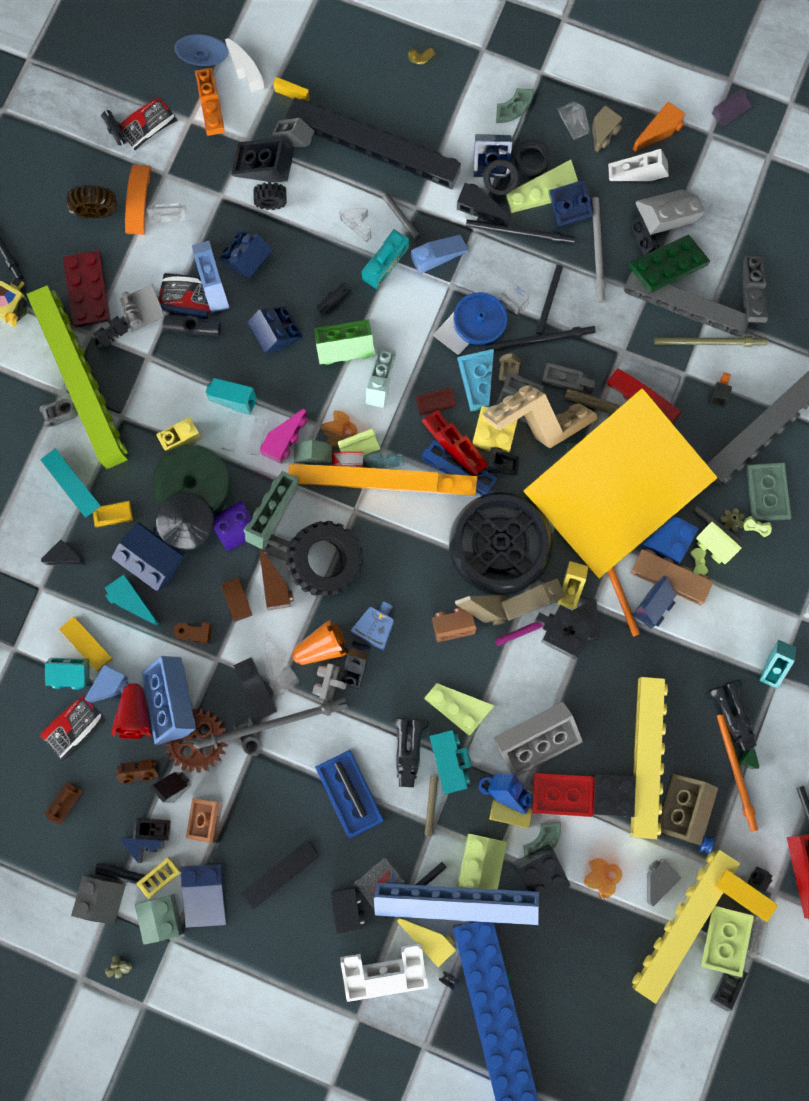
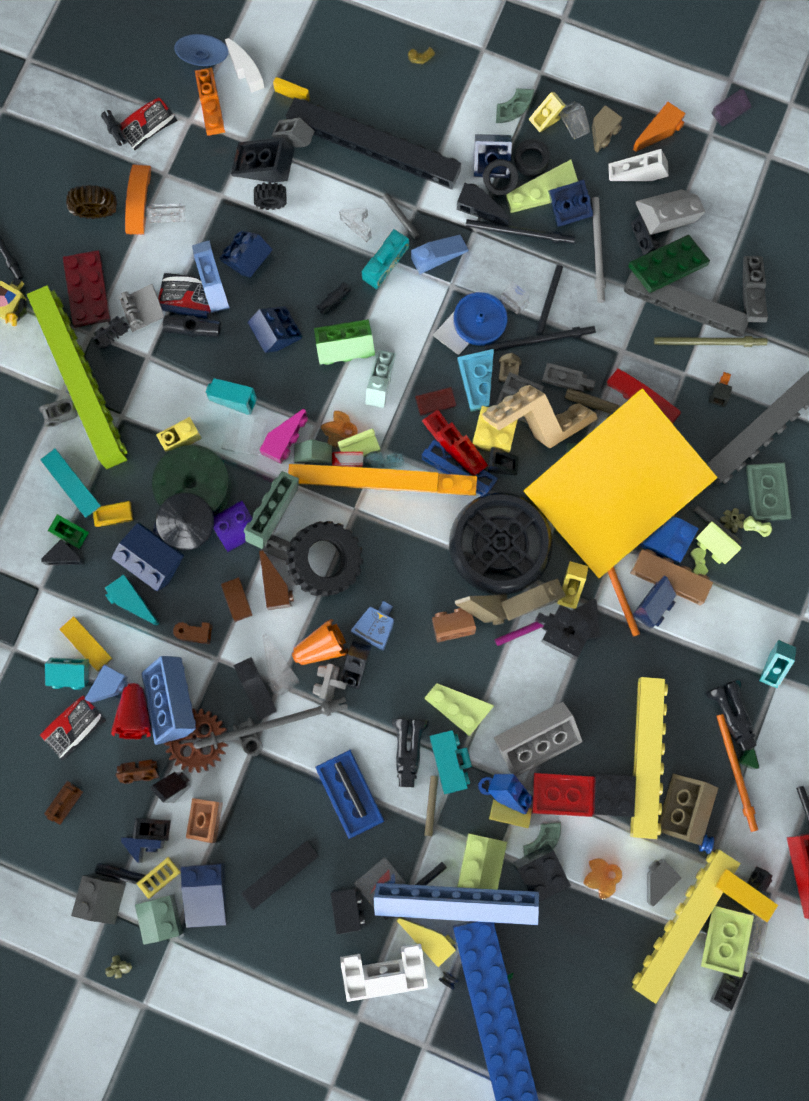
none -> green slope [48,514,89,549]
none -> light yellow slope [529,92,566,132]

